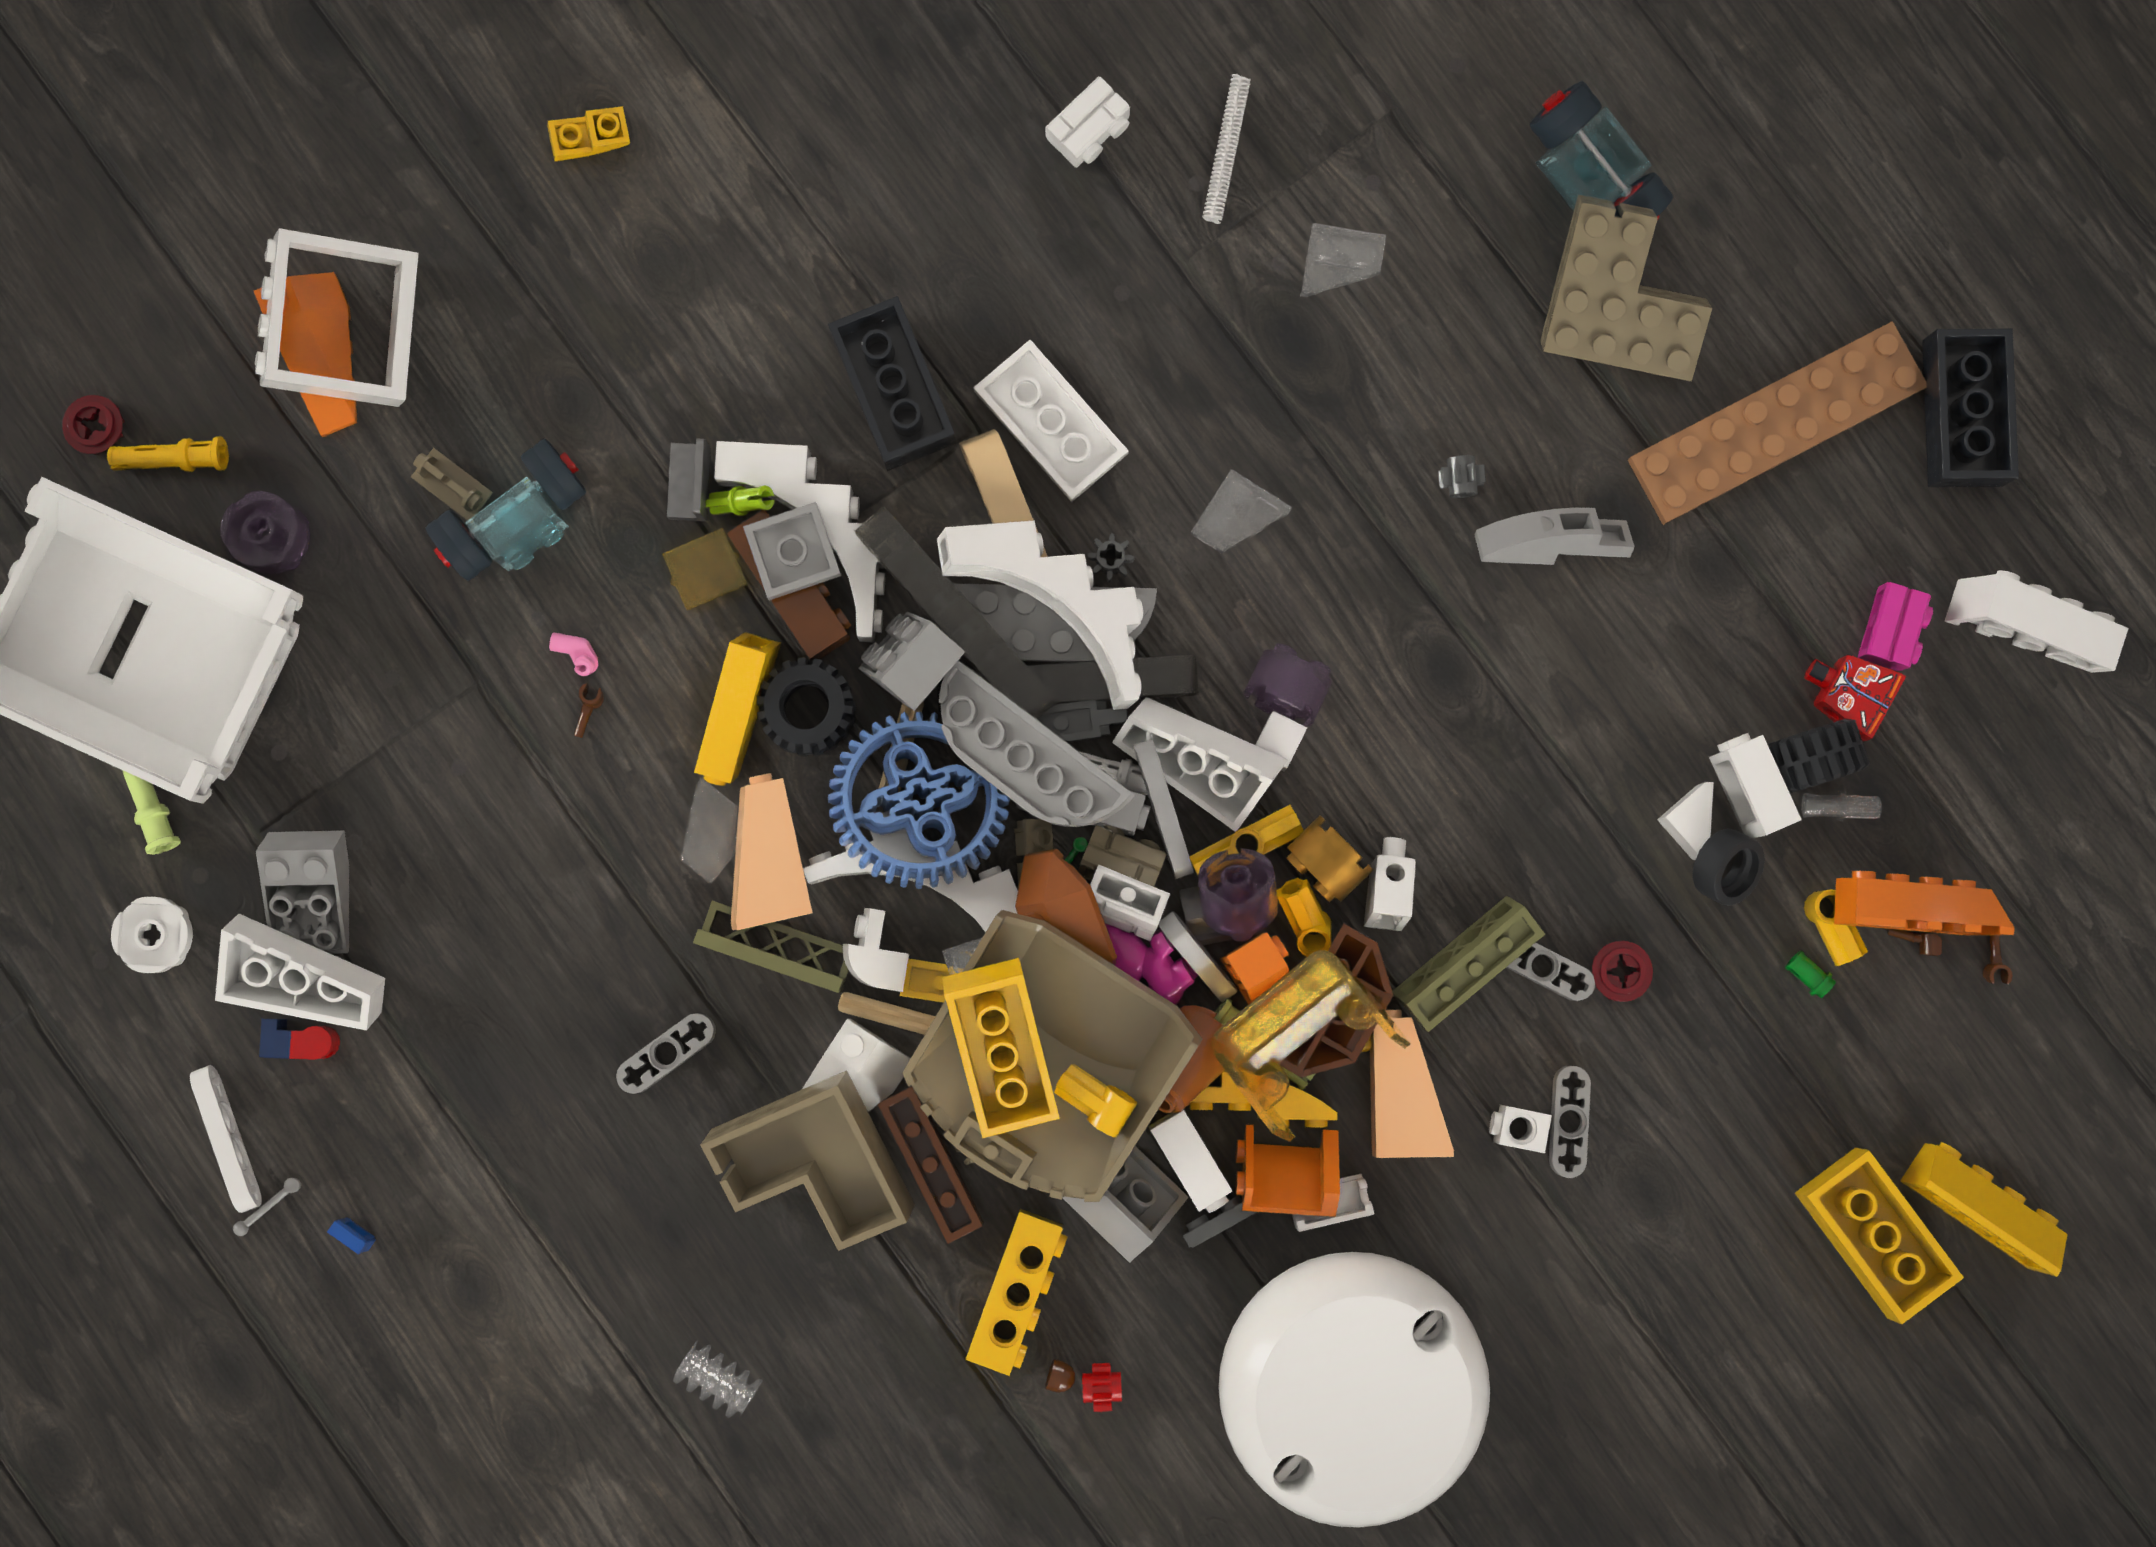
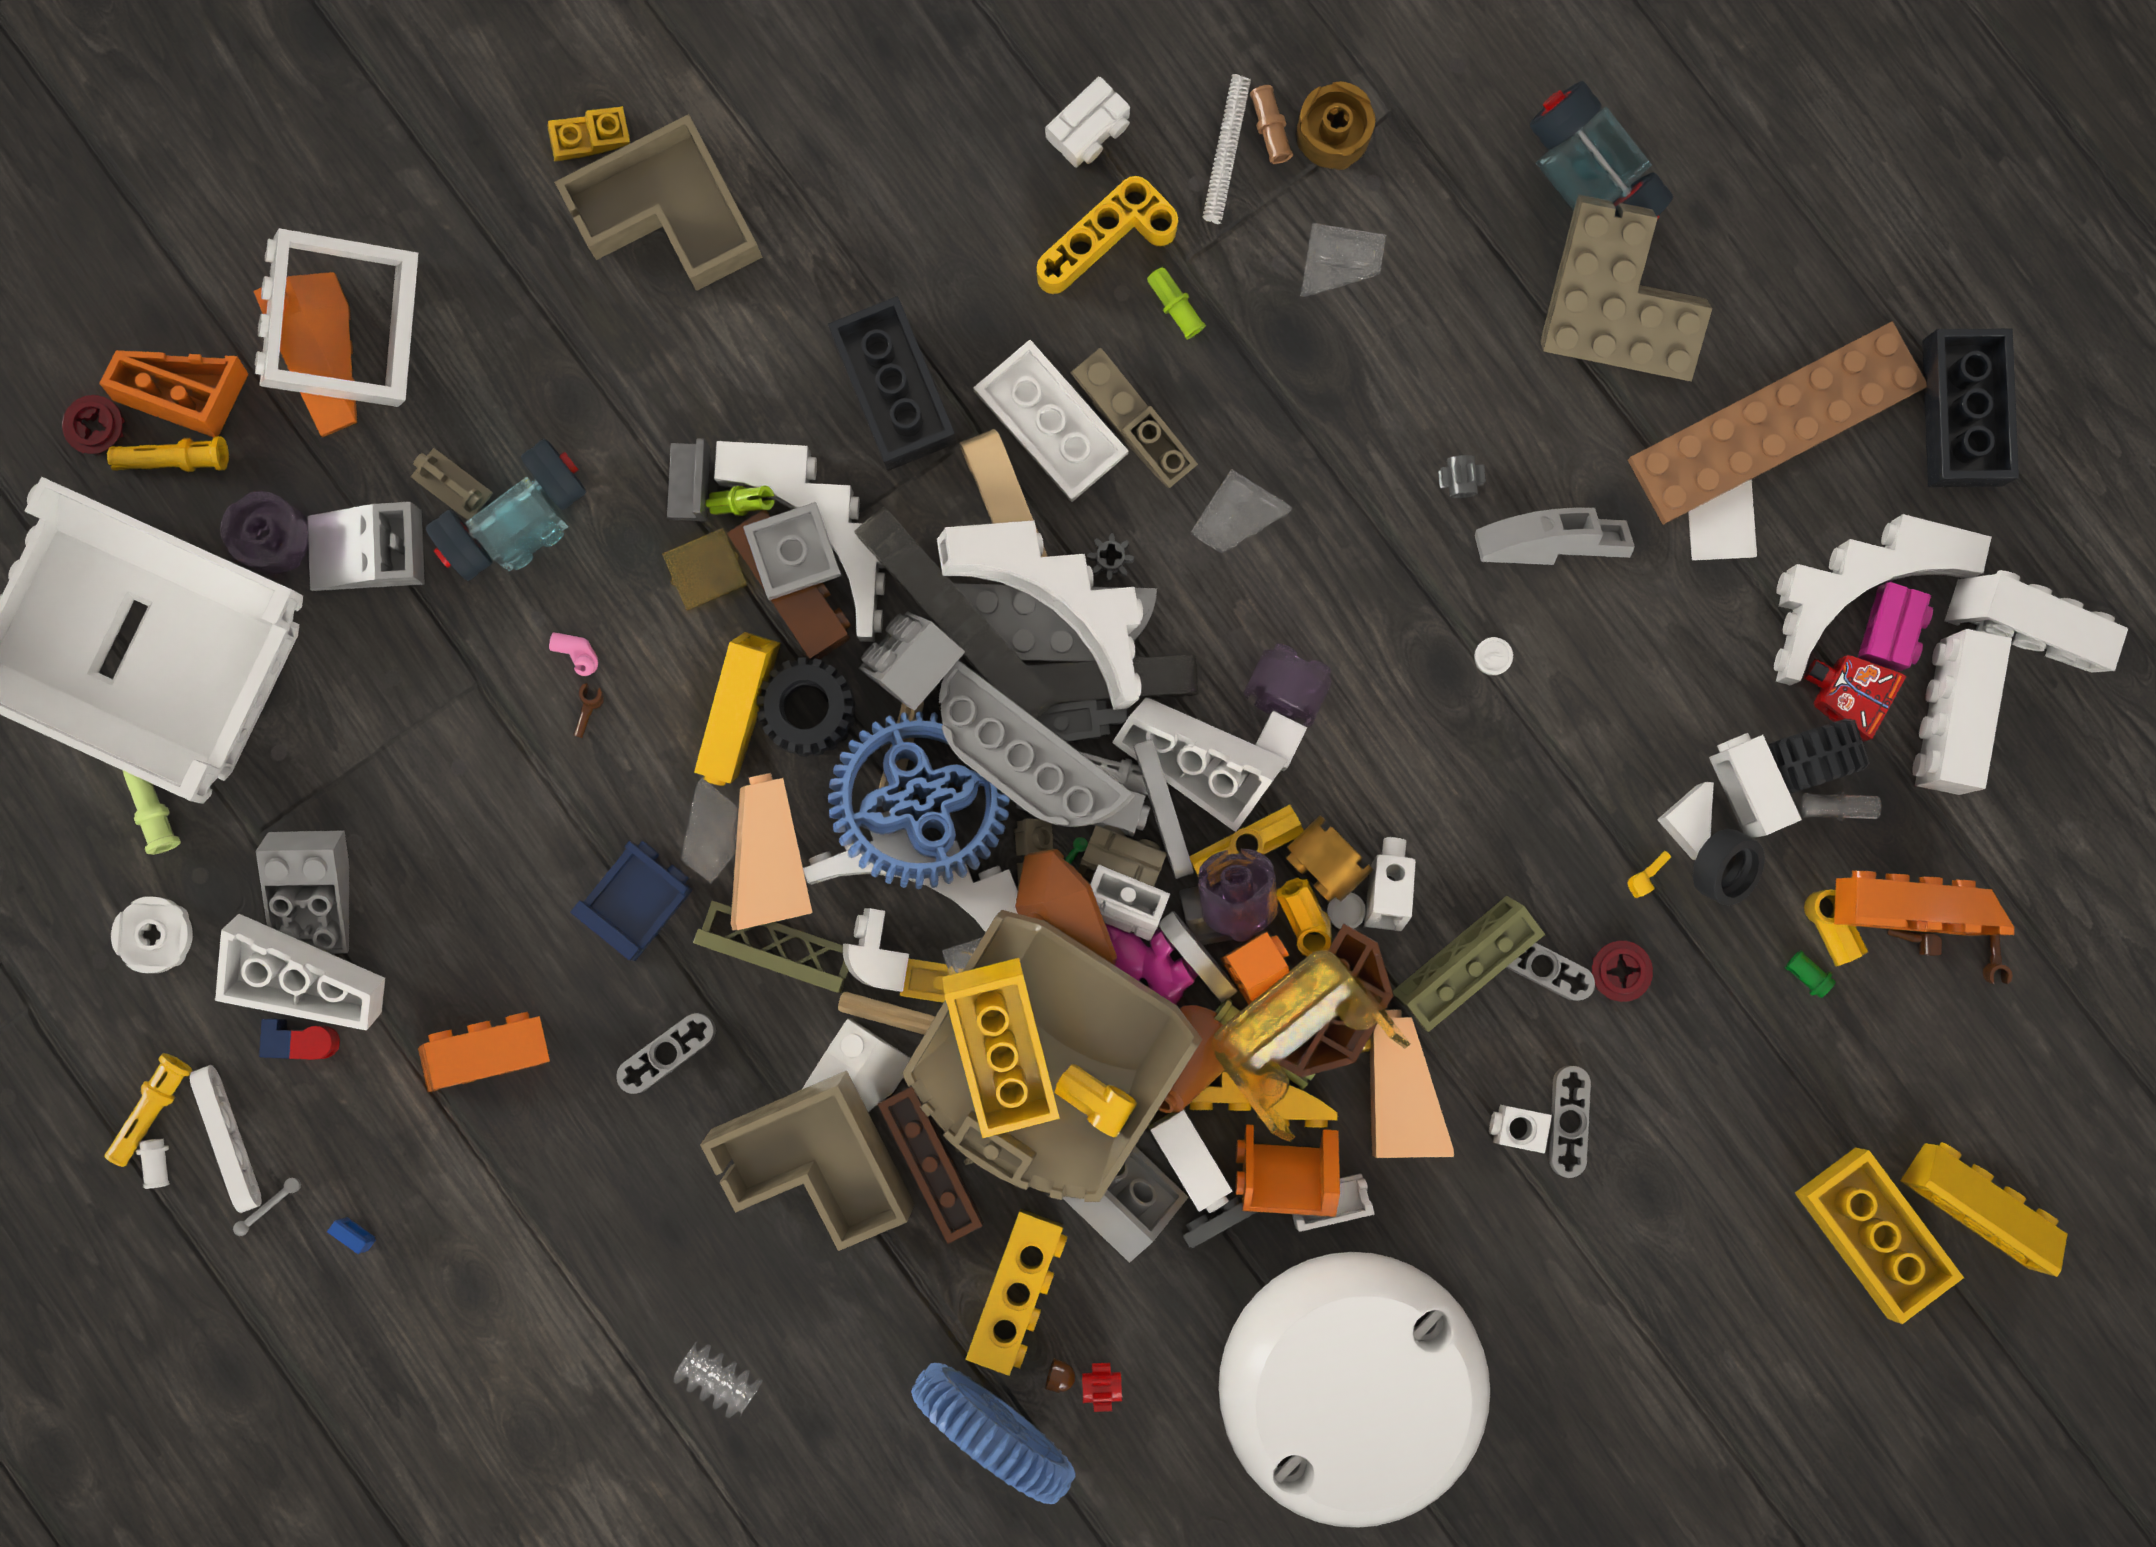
none -> orange wedge [99,350,248,438]
none -> yellow pin [104,1053,193,1167]
none -> white pin [136,1139,170,1189]
none -> light grey slope [308,502,425,591]
none -> orange wedge [418,1012,550,1093]
none -> dark tan piece [554,114,763,291]
none -> dark blue panel [570,840,693,961]
none -> medium blue gear [911,1363,1076,1504]
none -> yellow beam [1037,176,1178,294]
none -> dark tan slope [1070,347,1198,488]
none -> lime axle [1147,267,1206,339]
none -> medium nougat pin [1250,85,1293,164]
none -> pearl gold brick [1297,81,1375,170]
none -> white piece [1327,893,1366,929]
none -> white piece [1474,637,1513,675]
none -> yellow hand [1627,851,1671,898]
none -> white sticker [1688,480,1757,560]
none -> white arch [1774,514,1992,685]
none -> white brick [1913,629,2012,795]

